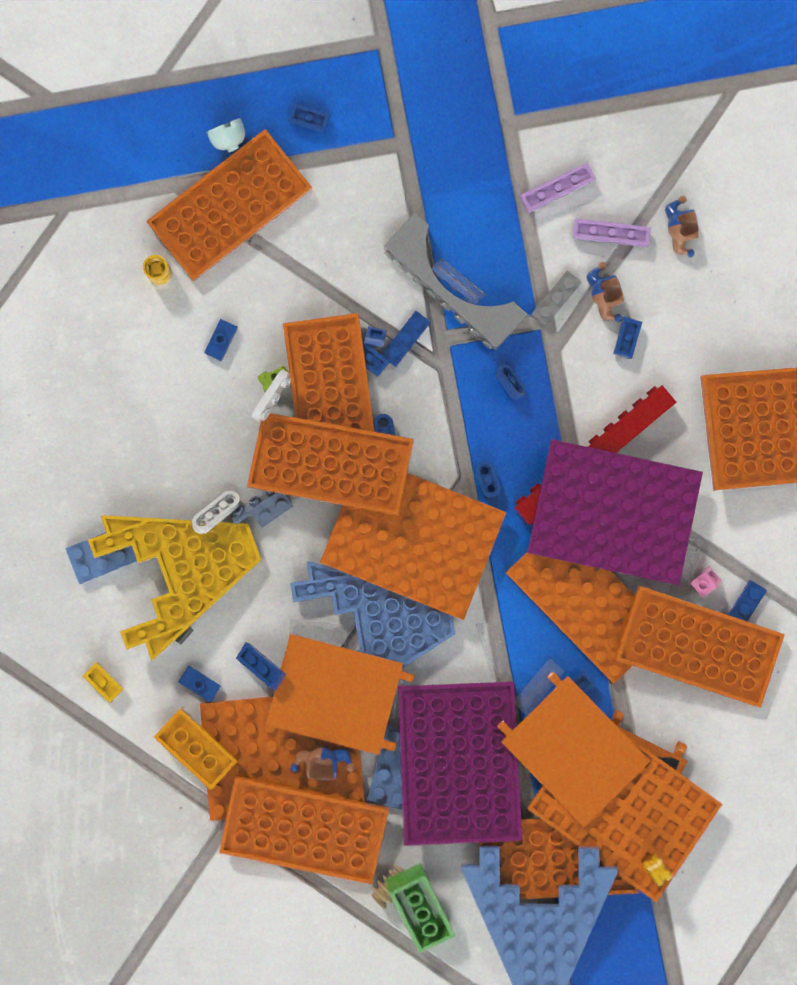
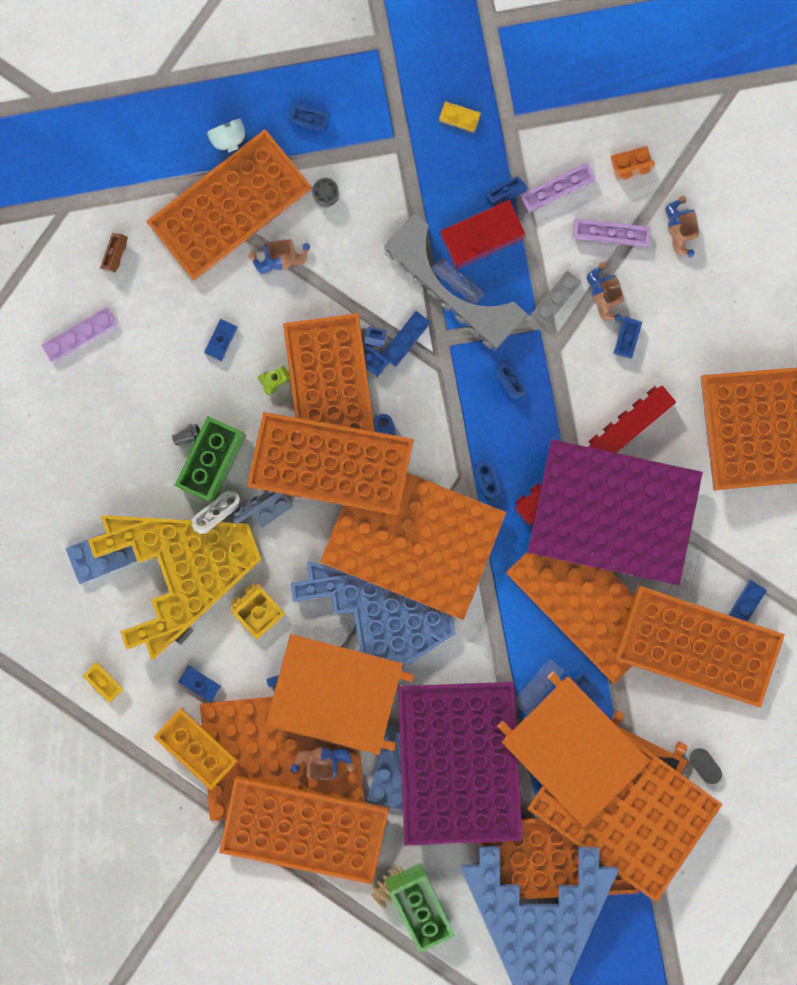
yellow wheel [143,255,171,285] -> none
blue plate [236,642,286,690] -> none
white plate [252,369,291,422] -> none
yellow wheel [643,854,672,887] -> none
bright pink bracket [691,566,721,597] -> none
none -> lavender plate [41,307,118,363]
none -> dark orange plate [100,233,128,273]
none -> dark grey cone [172,424,201,446]
none -> bright green brick [174,416,247,503]
none -> yellow plate [230,583,286,639]
none -> nougat piece [248,239,310,274]
none -> dark grey wheel [312,178,339,208]
none -> yellow plate [439,102,481,133]
none -> red brick [439,200,525,270]
none -> blue plate [485,176,528,206]
none -> orange bracket [610,146,655,180]
none -> dark grey tile [690,748,722,784]

